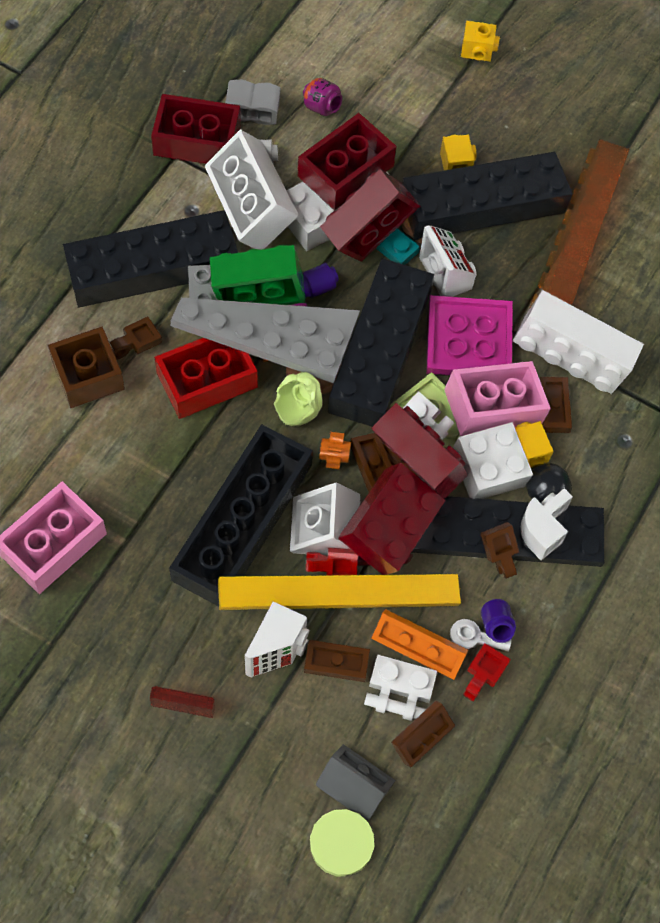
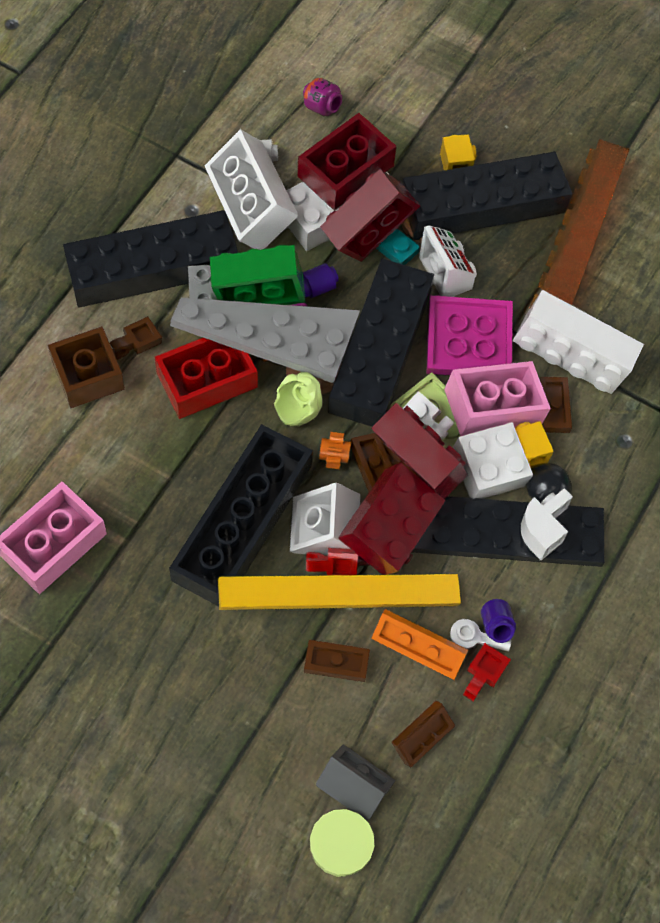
clear red tile [150,686,215,718] -> none
dark red brick [151,94,241,164] -> none
light grey brick [225,79,281,125] -> none
white slope [245,601,310,677] -> none
white plate [364,655,437,721] -> none
yellow brick [461,20,500,62] -> none
reddish brown plate [481,522,519,579] -> none

